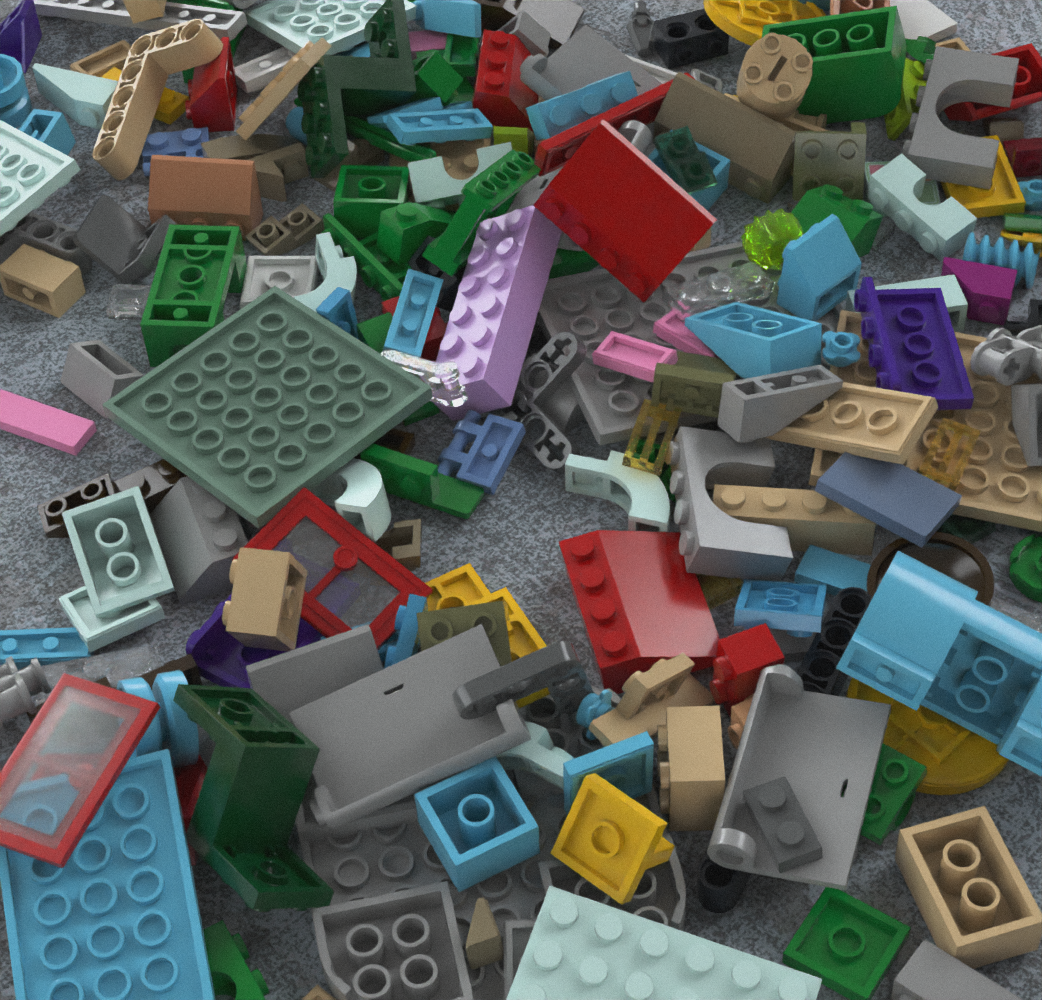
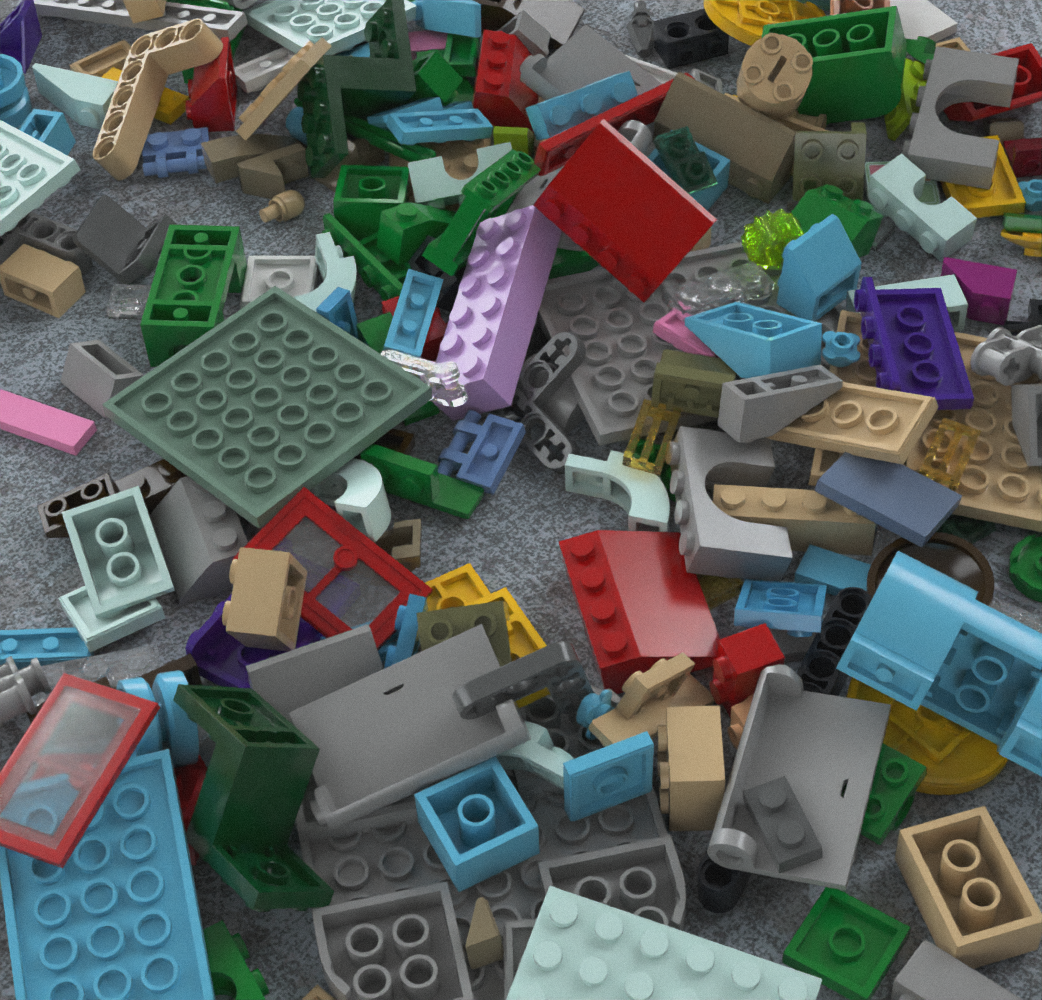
nougat slope [148,155,263,241] -> none
dark tan slope [245,203,324,256] -> none
yellow bracket [550,773,675,905] -> none
bright pink tile [592,331,678,383] -> none
medium azure piece [962,232,1041,289] -> none
none -> tan cylinder [259,190,305,223]

